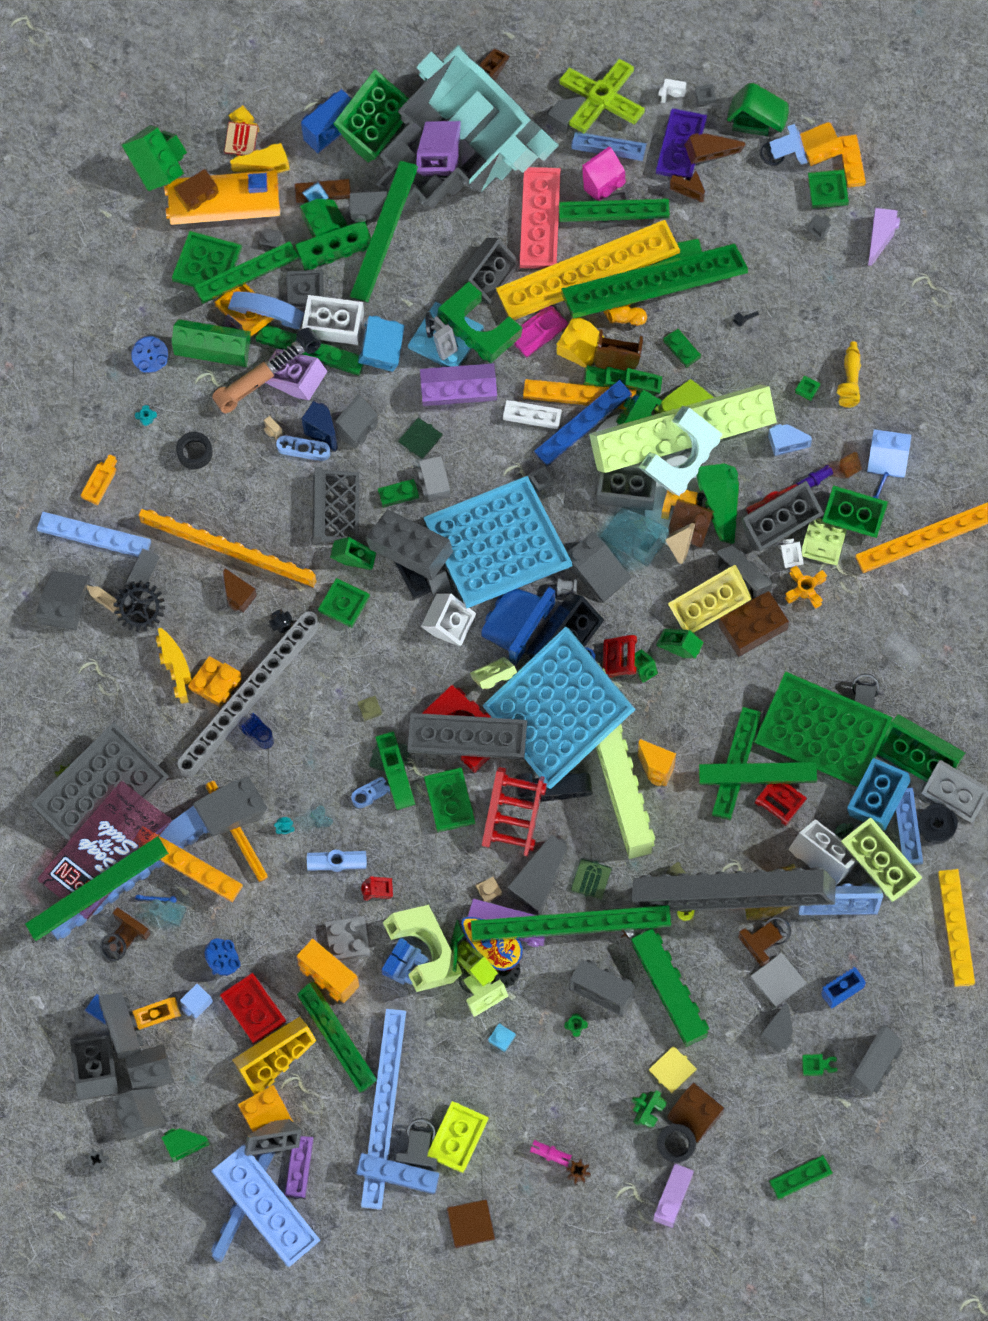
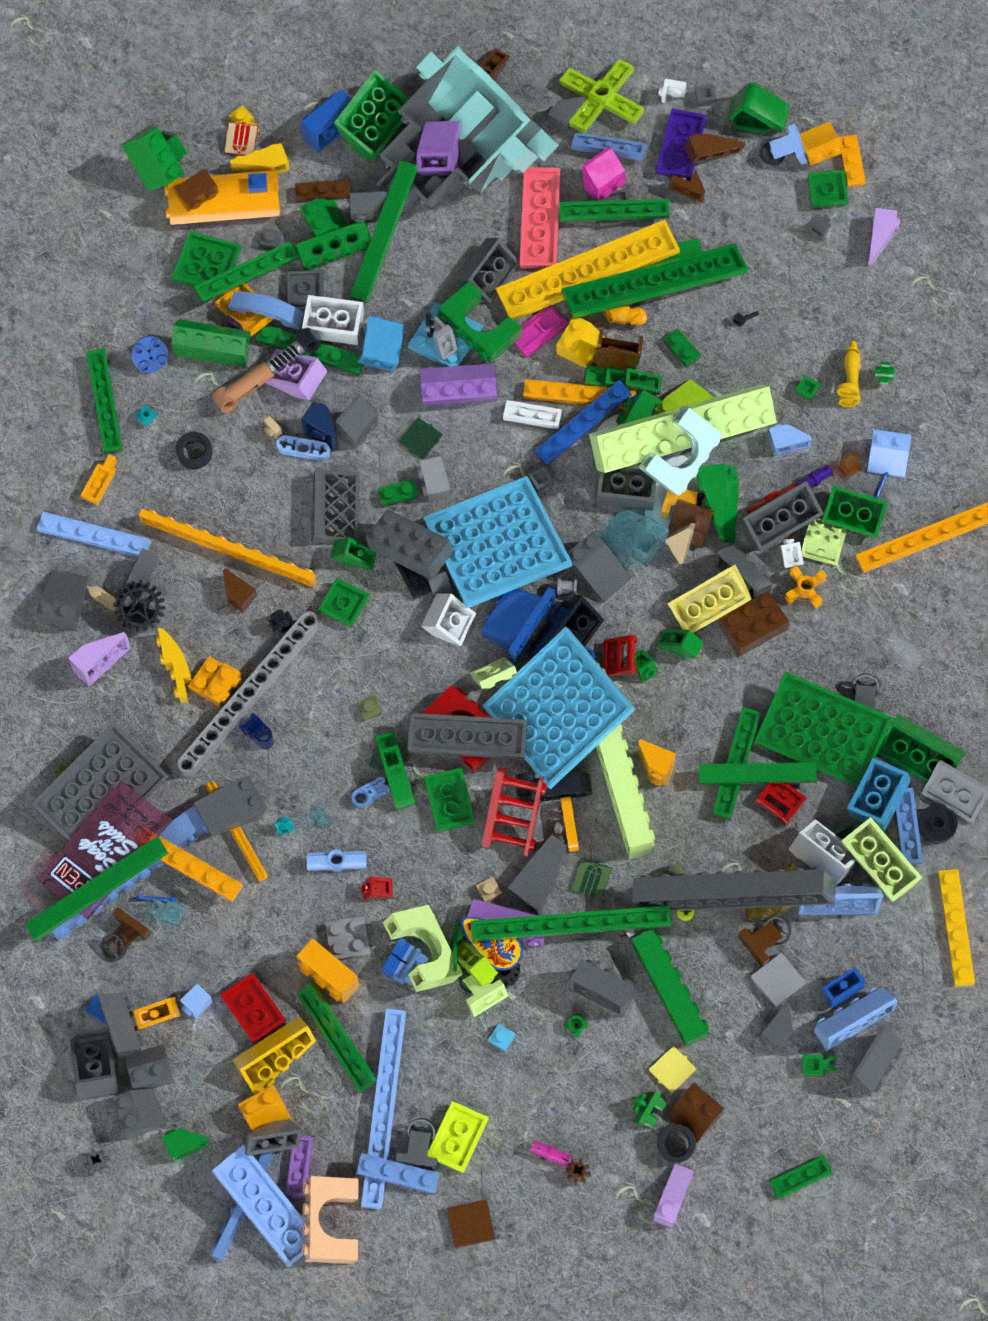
blue plate [204,938,241,976] -> none
dark azure tile [303,182,328,202] -> none
none -> lavender slope [68,632,131,687]
none -> green plate [87,348,123,454]
none -> light nougat arch [302,1176,358,1264]
none -> light orange beam [560,797,579,852]
none -> light blue slope [814,987,898,1051]
none -> green gear [874,361,895,385]

